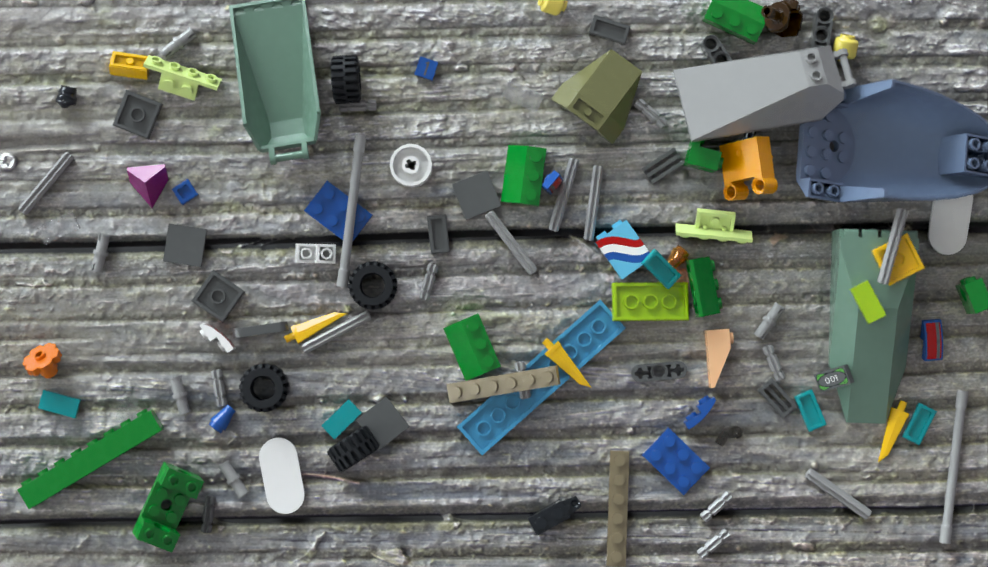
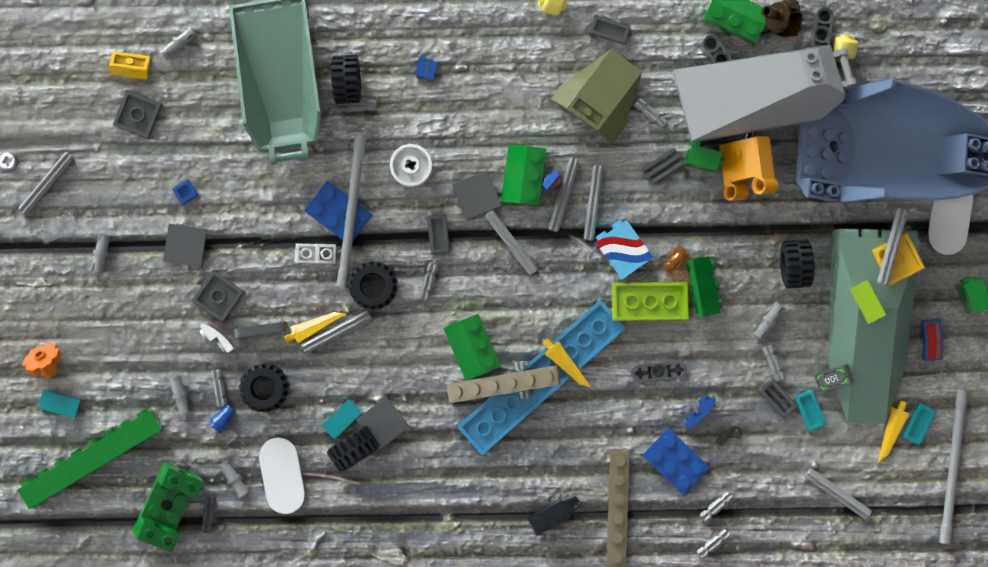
black arm [56,85,77,108] -> none
magenta slope [127,164,169,208] -> none
yellowish green bracket [143,55,222,101] -> none
teal tile [641,249,682,289] -> none
yellowish green bracket [675,208,753,244] -> none
light nougat slope [704,329,734,388] -> none
none -> black tyre [780,239,814,288]

